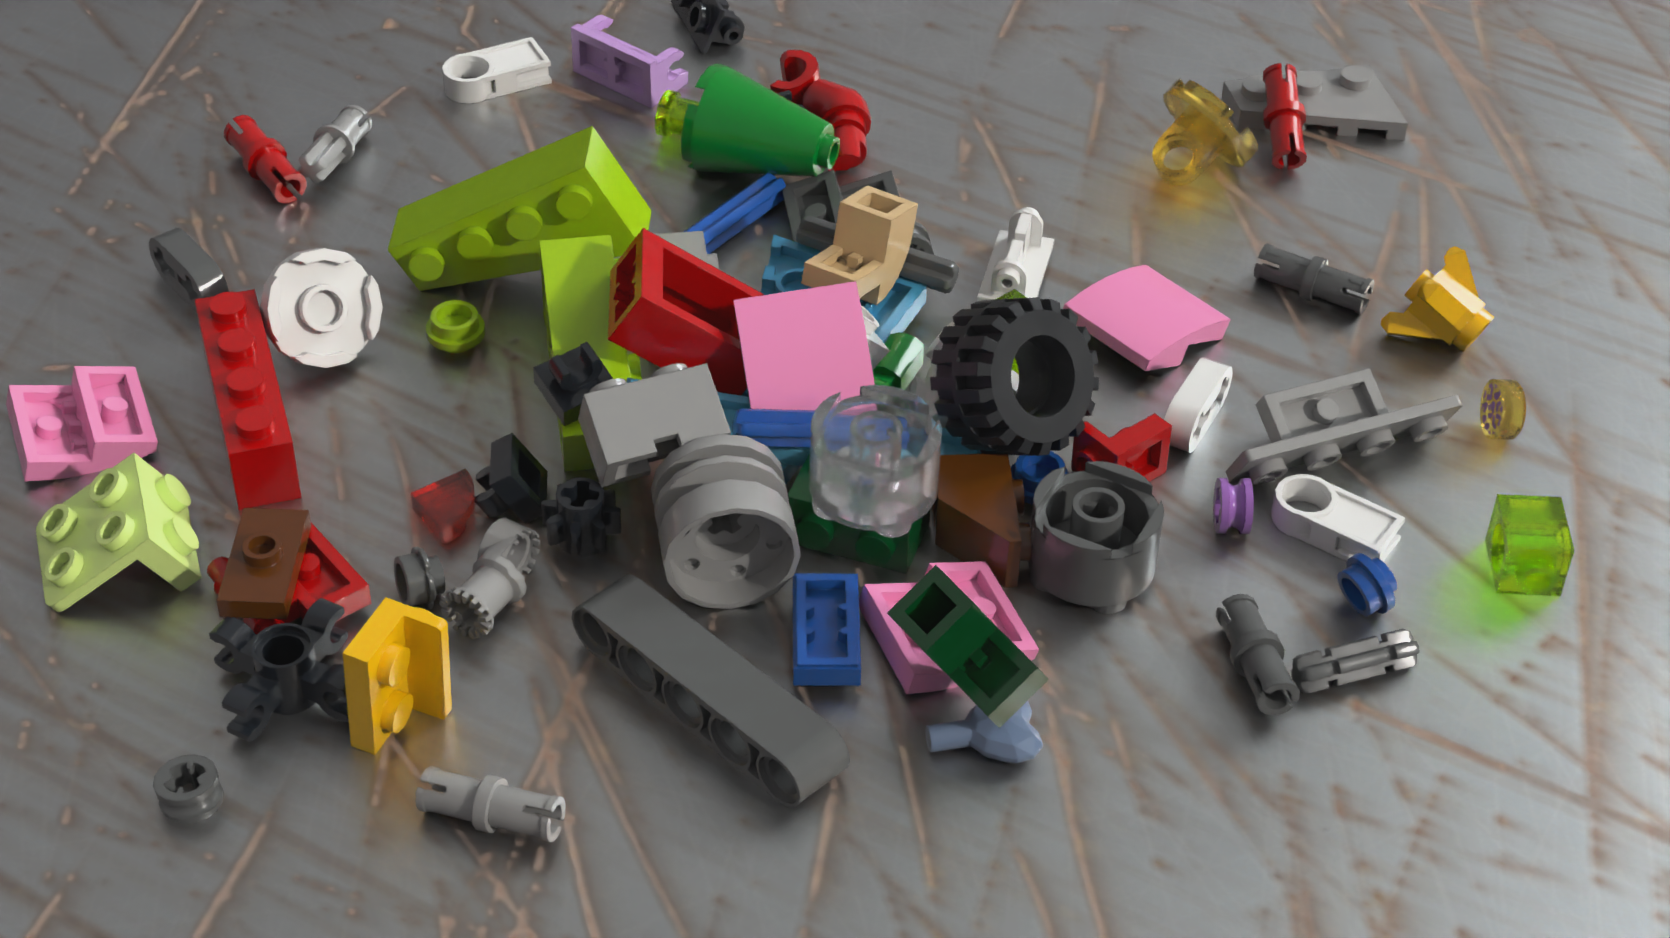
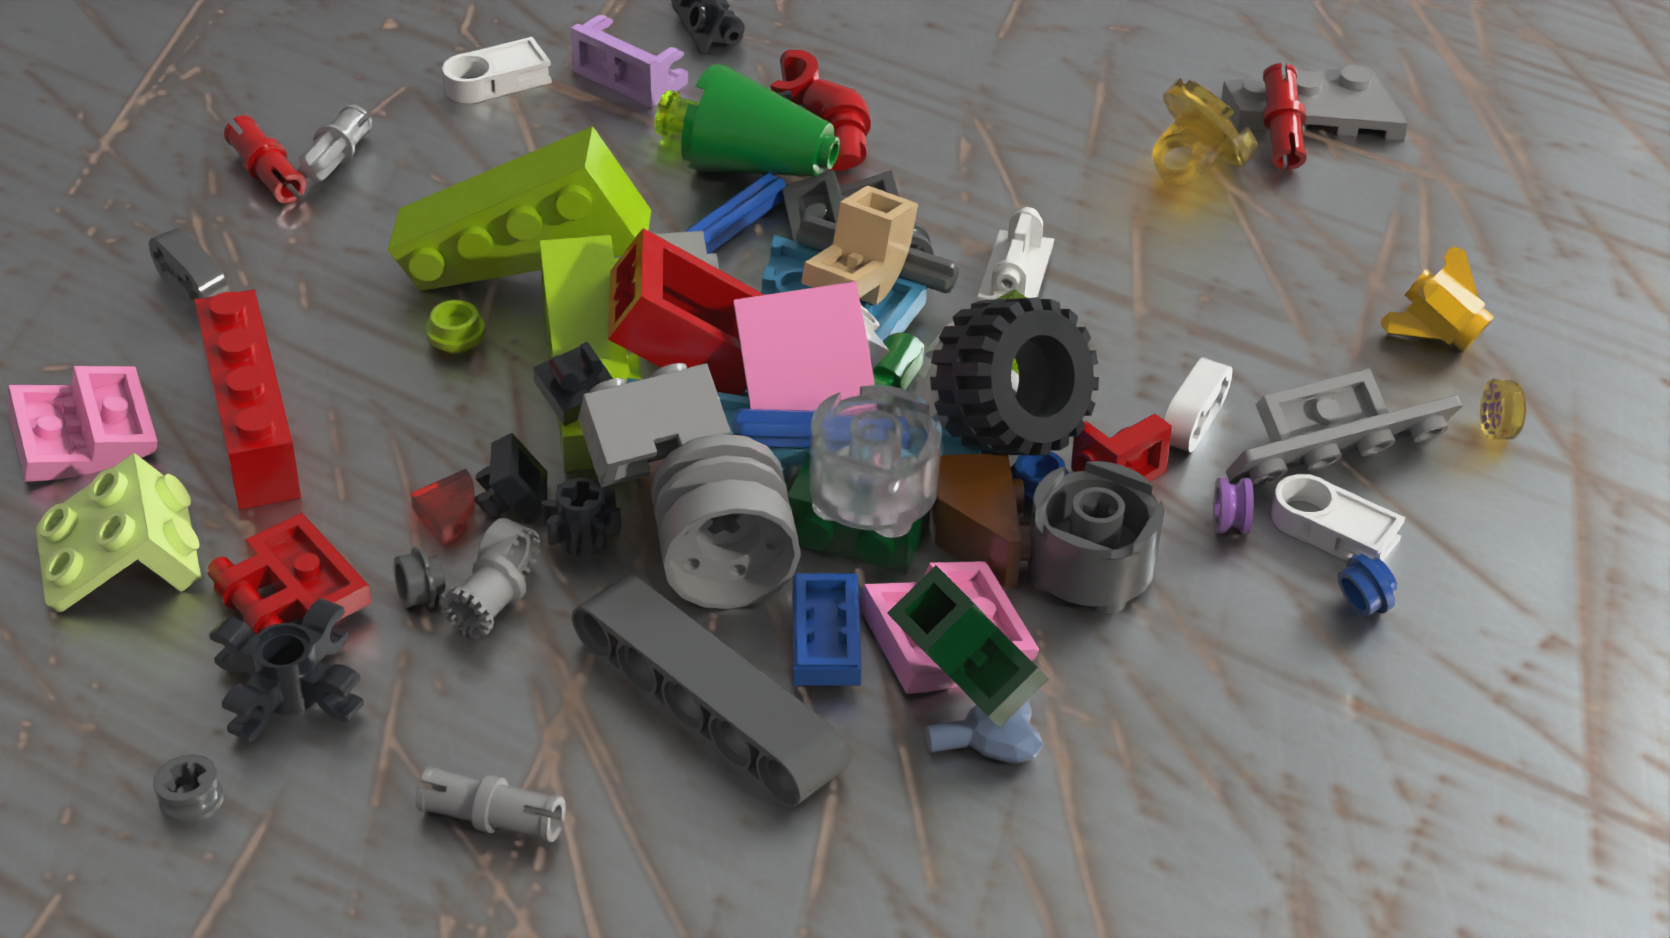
reddish brown plate [216,508,311,620] -> none
white tile [260,248,383,368] -> none
yellow bracket [342,597,452,755] -> none
bright pink slope [1063,265,1231,372] -> none
dark grey pin [1216,594,1300,715] -> none
dark grey pin [1254,243,1374,315] -> none
dark grey axle [1290,629,1420,694] -> none
clear neon green brick [1485,494,1575,596] -> none

